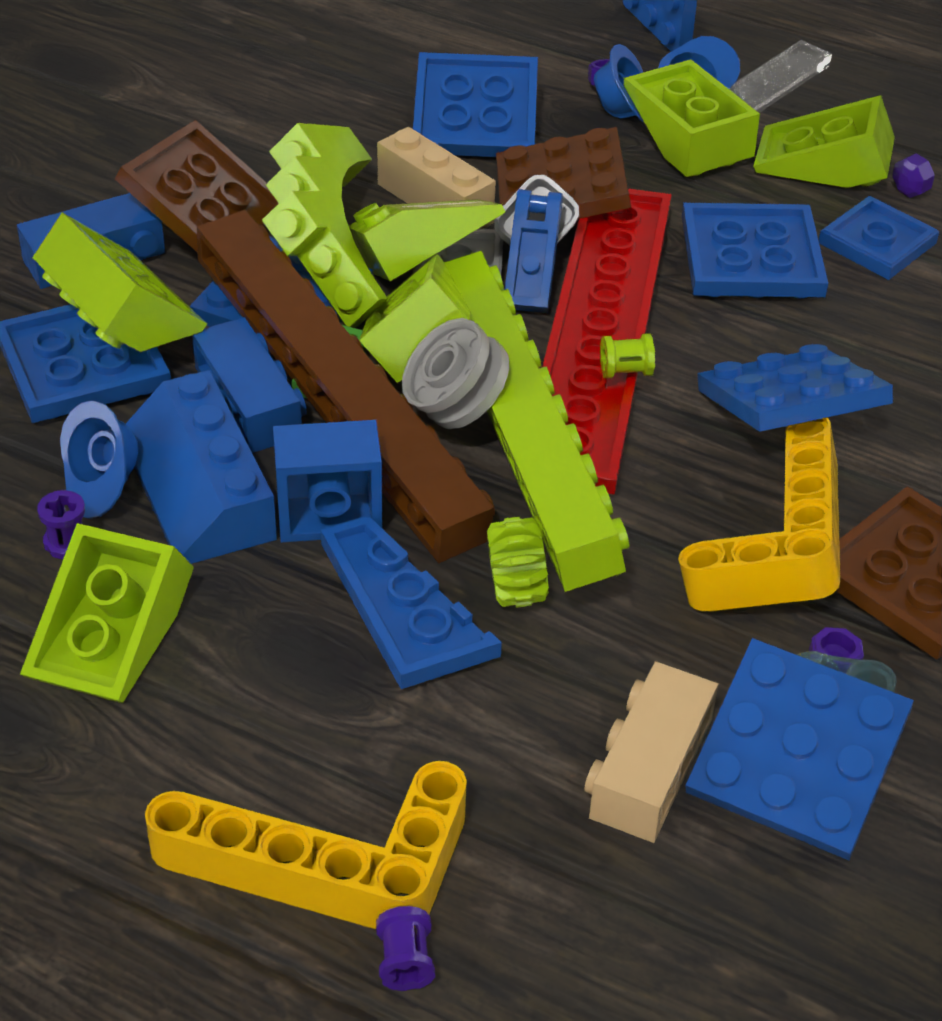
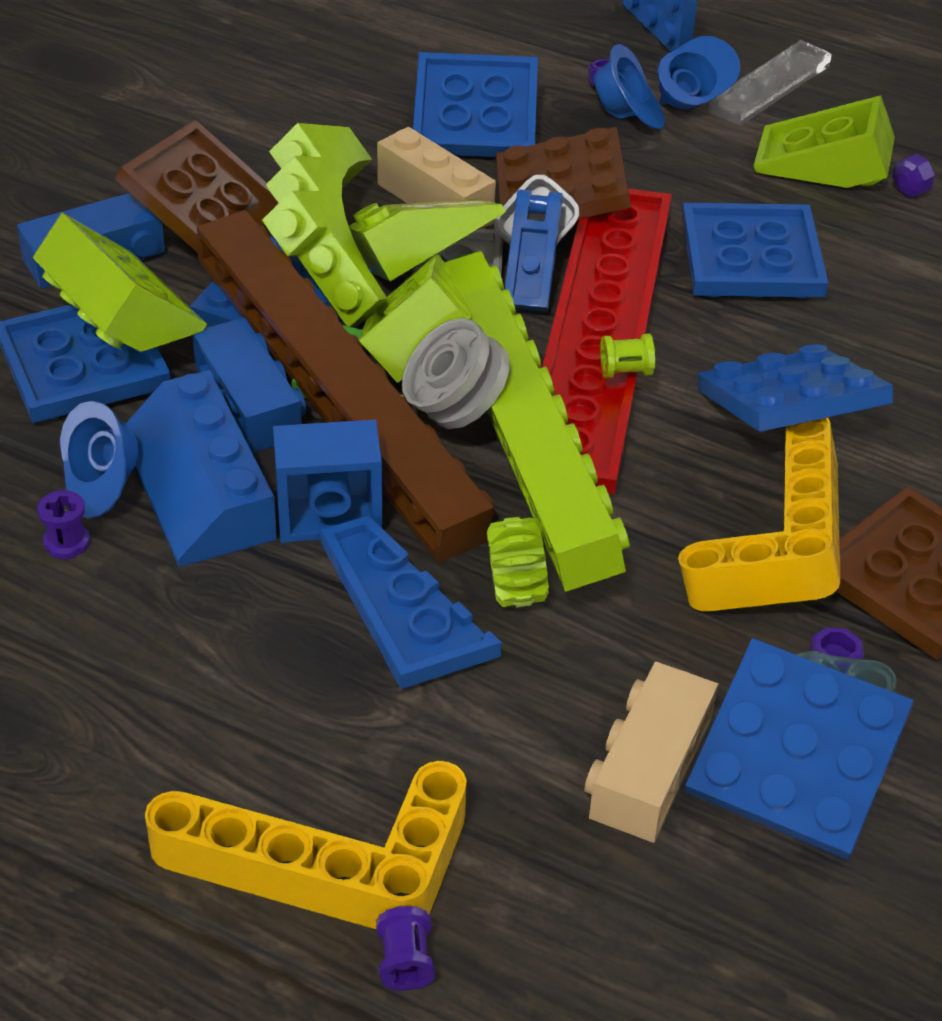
lime slope [20,523,194,703] -> none
lime slope [623,59,760,177] -> none
blue tile [818,196,940,280] -> none

